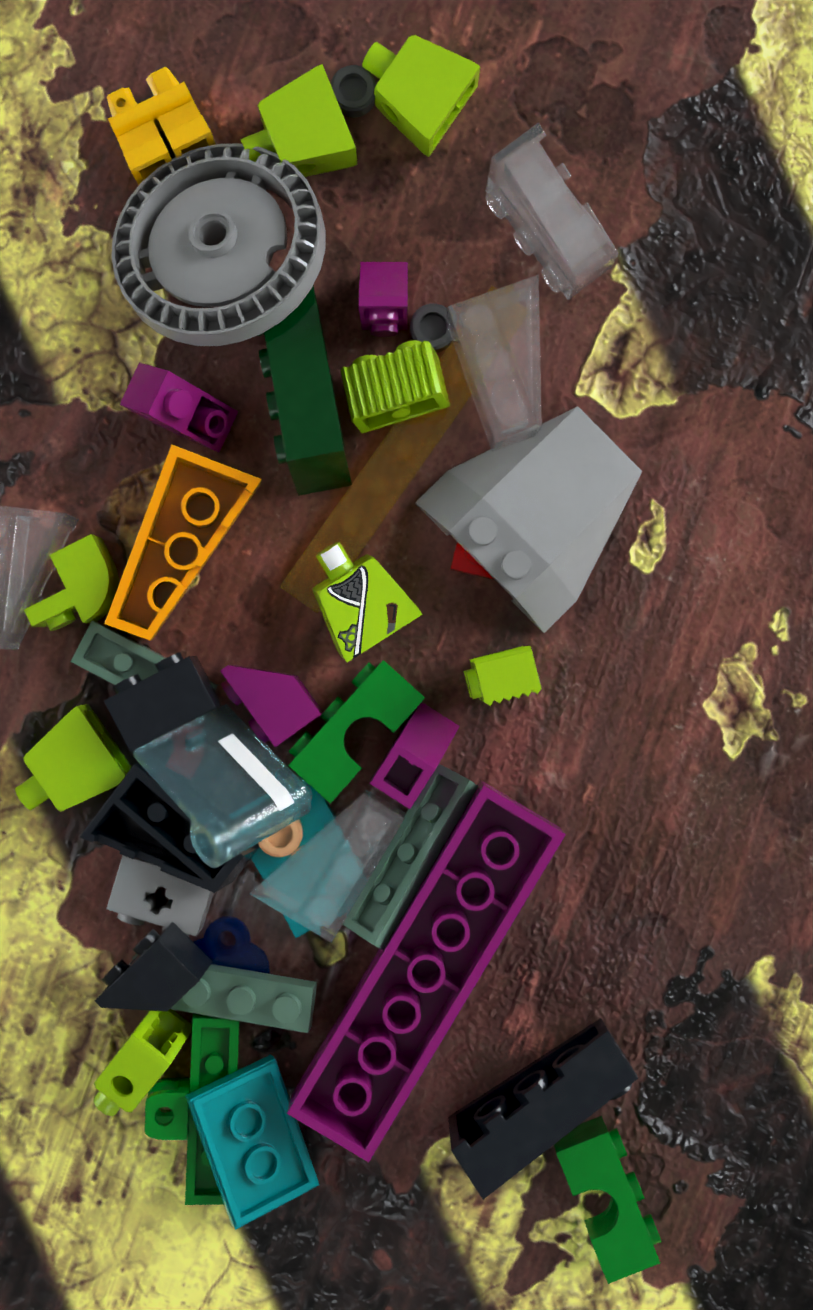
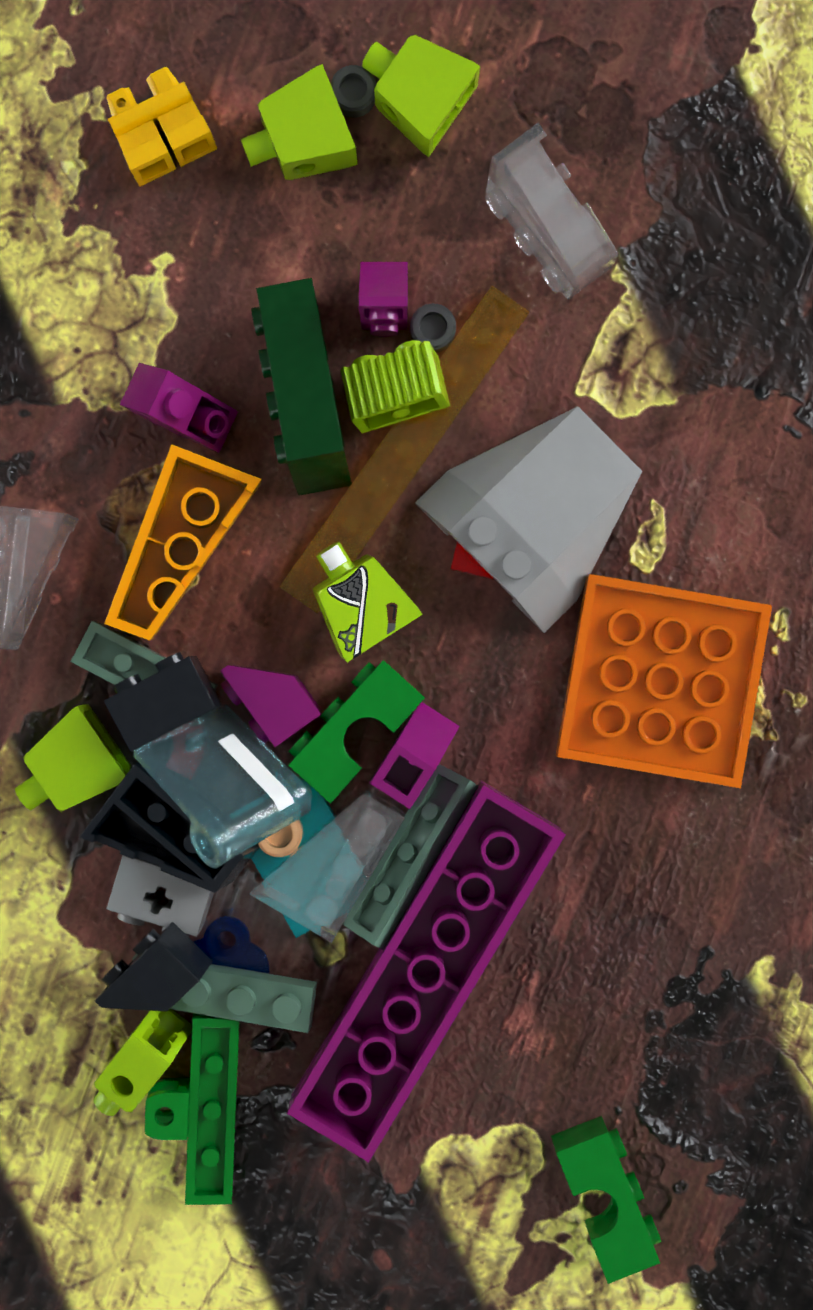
lime brick [24,534,119,631] -> none
light grey piece [111,143,326,346] -> none
teal tile [185,1054,320,1230] -> none
clear wedge [446,274,542,452] -> none
black wedge [448,1018,638,1200] -> none
lime brick [463,646,541,706] -> none
none -> orange plate [555,574,772,789]

